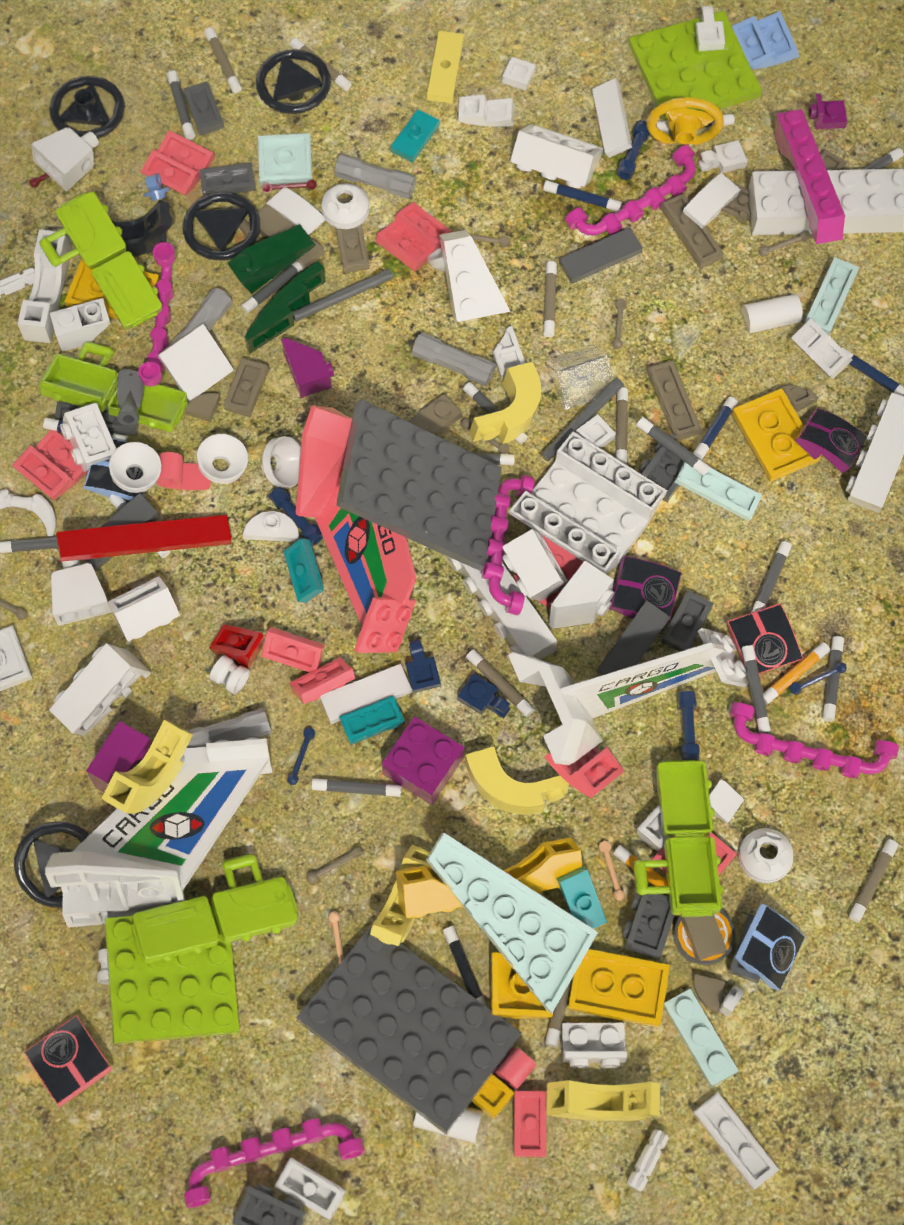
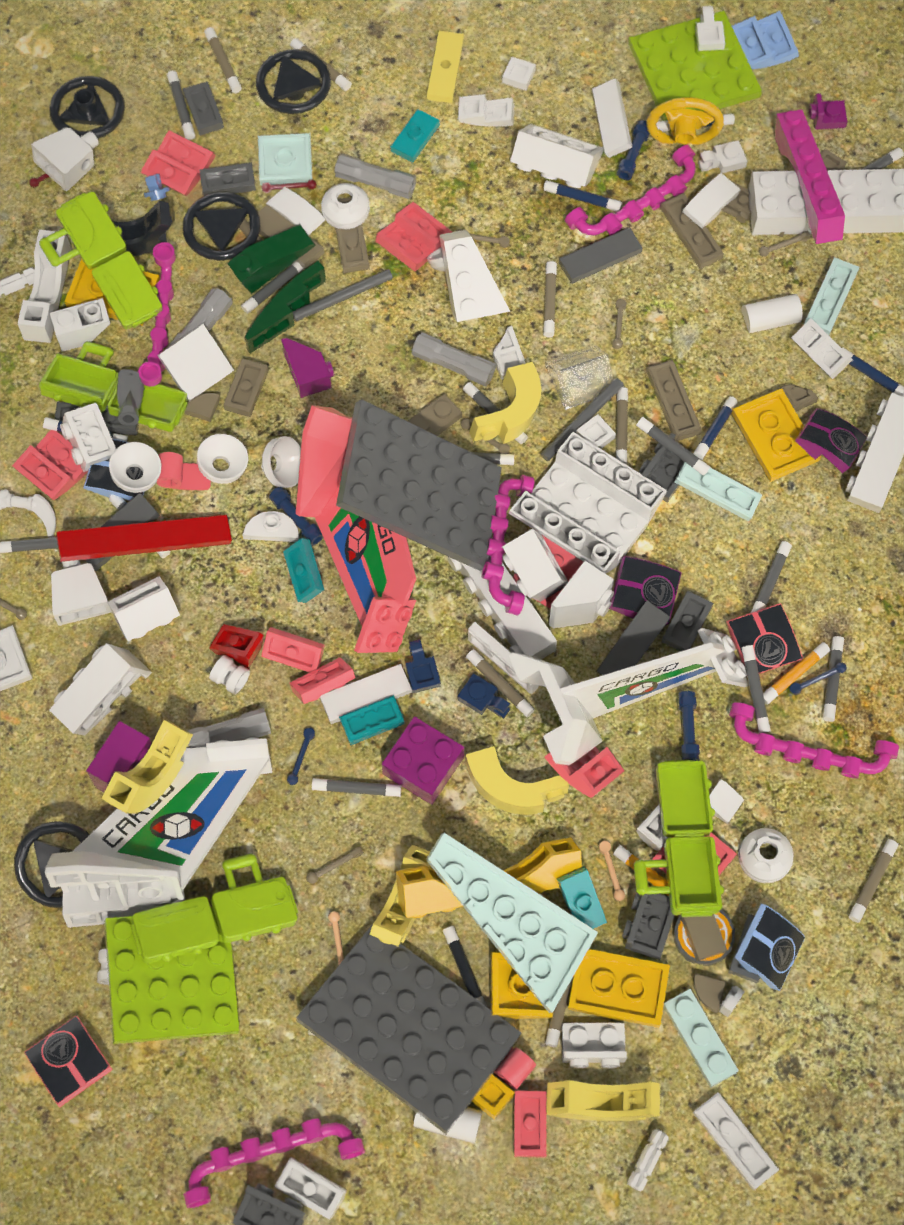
none -> white tile [468,622,539,694]

